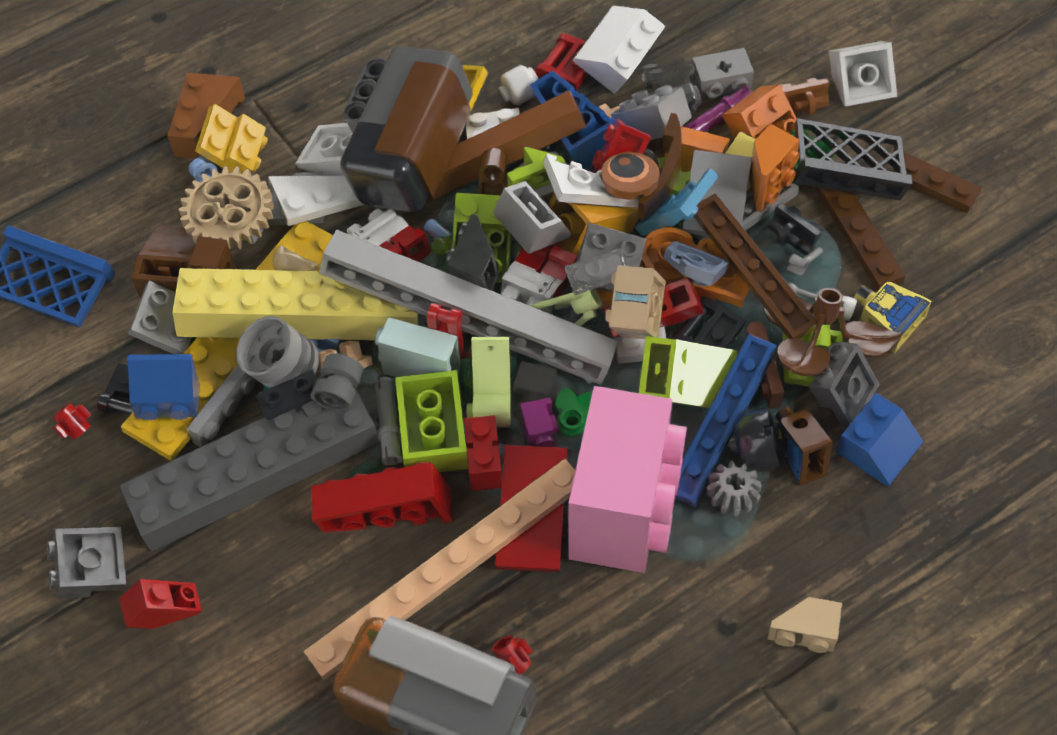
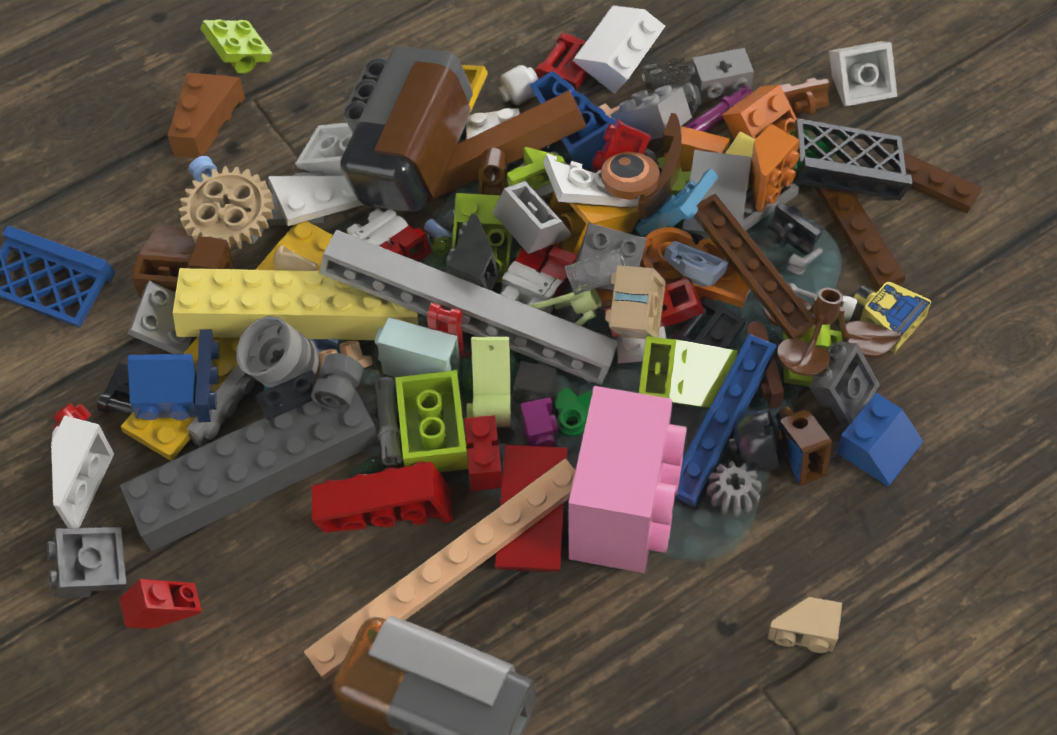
yellow plate [195,104,268,174] -> none
red gear [492,635,533,674] -> none
none -> white slope [51,416,114,528]
none -> dark blue plate [195,329,220,423]
none -> lime plate [200,19,272,74]

